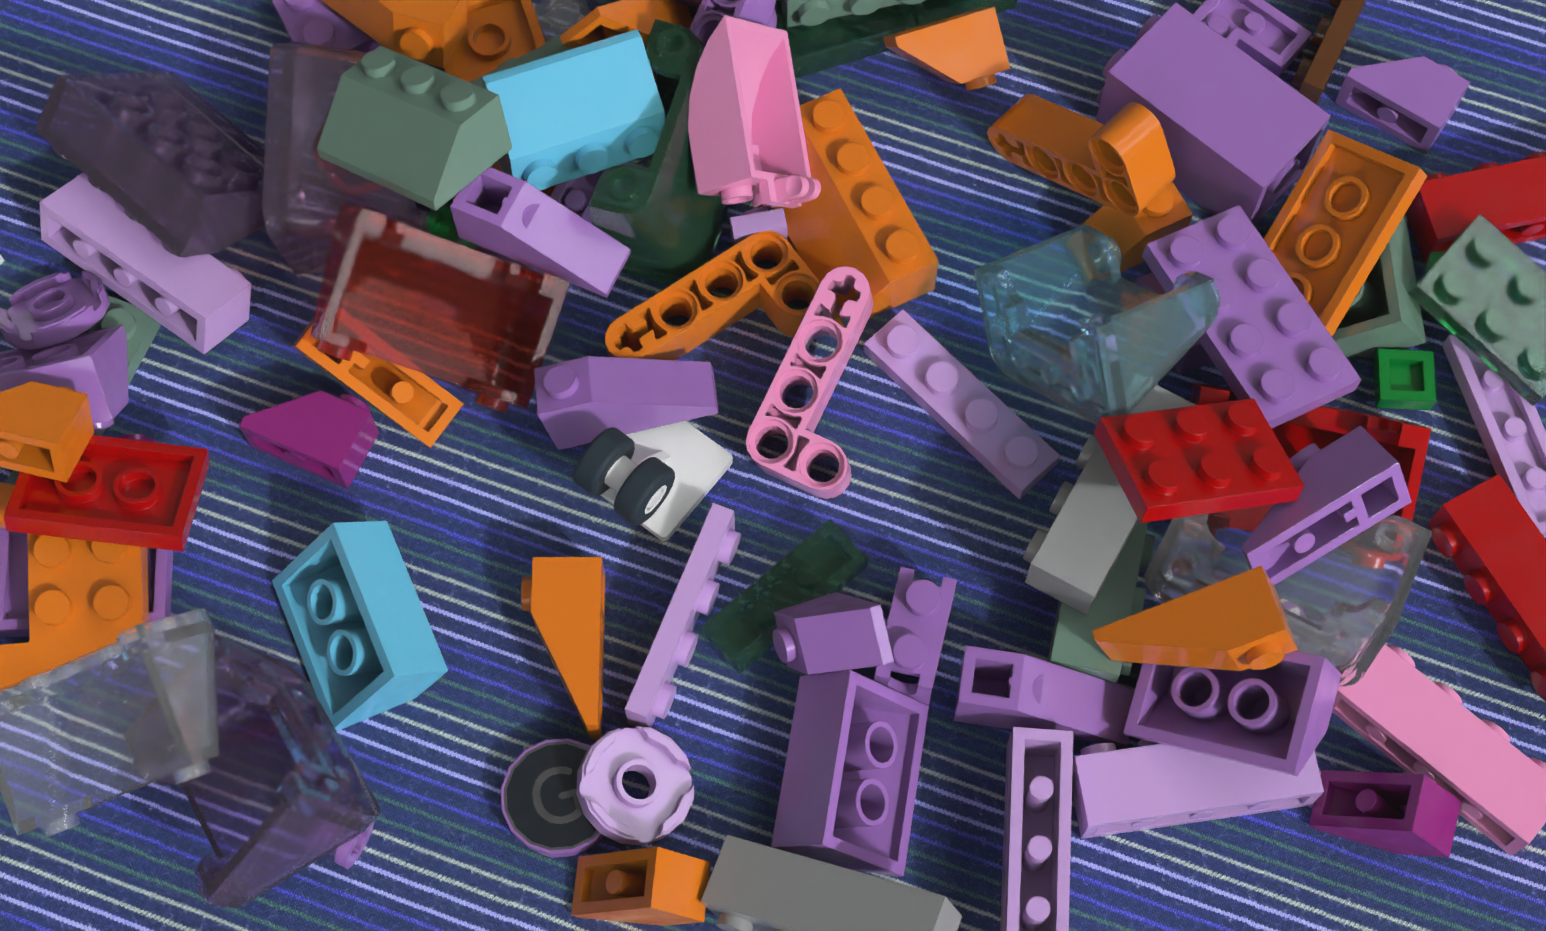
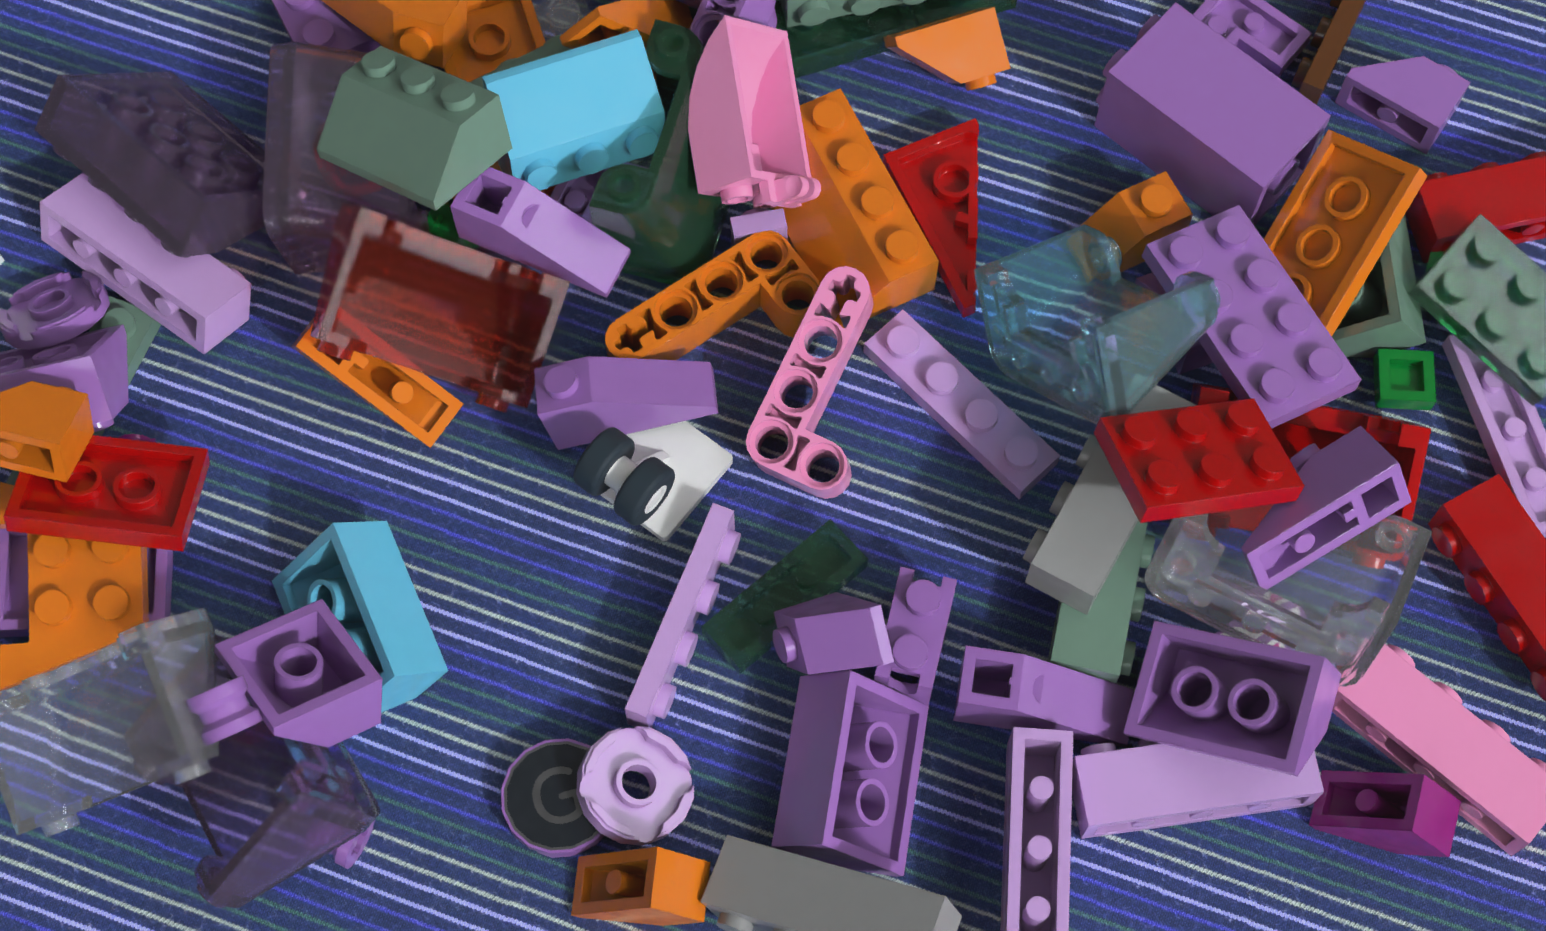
magenta slope [239,391,379,489] -> none
orange slope [521,557,606,740] -> none
orange beam [987,93,1176,216] -> none
orange slope [1092,565,1298,671] -> none
none -> medium lavender wheel [185,675,263,746]
none -> medium lavender slope [214,599,383,748]
none -> red wing [883,118,979,318]

